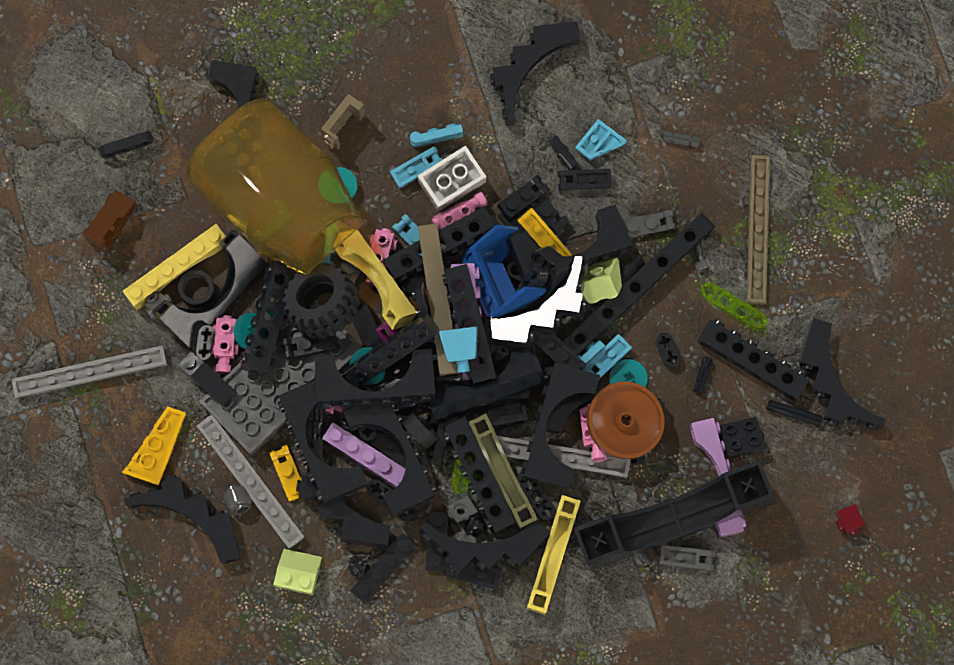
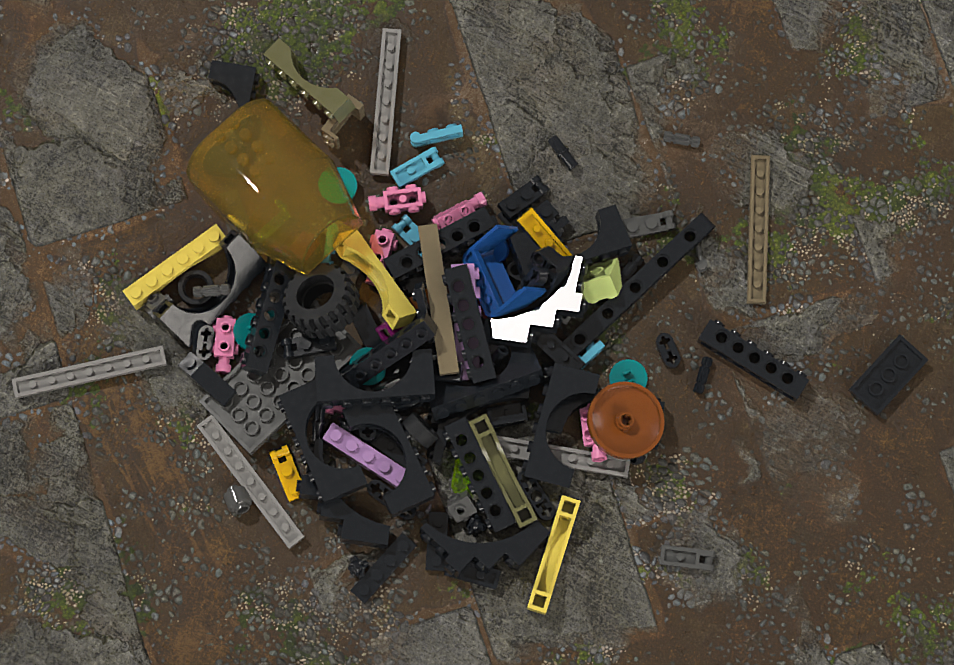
reddish brown wedge [83,190,137,253] -> none
black beam [99,131,154,158] -> none
yellow wing [122,406,186,486] -> none
black arch [125,475,241,564] -> none
yellowish green slope [273,549,322,595] -> none
white brick [418,146,486,212] -> none
medium azure torso [439,327,478,373] -> none
black arch [490,21,580,126] -> none
black plate [557,169,611,191] -> none
black arch [574,460,775,571] -> none
medium azure wing [575,119,627,161] -> none
medium azure plate [581,334,632,380] -> none
lavender arch [690,418,746,538] -> none
clear neon green beam [700,282,767,330] -> none
black hinge [719,417,767,459] -> none
black axle [766,400,822,426] -> none
black arch [798,318,885,431] -> none
dark red brick [835,504,865,536] -> none
none -> dark grey axle [193,284,231,298]
none -> olive arch [264,39,356,124]
none -> bright pink brick [368,184,426,215]
none -> light grey plate [370,28,401,176]
none -> black plate [848,334,928,416]

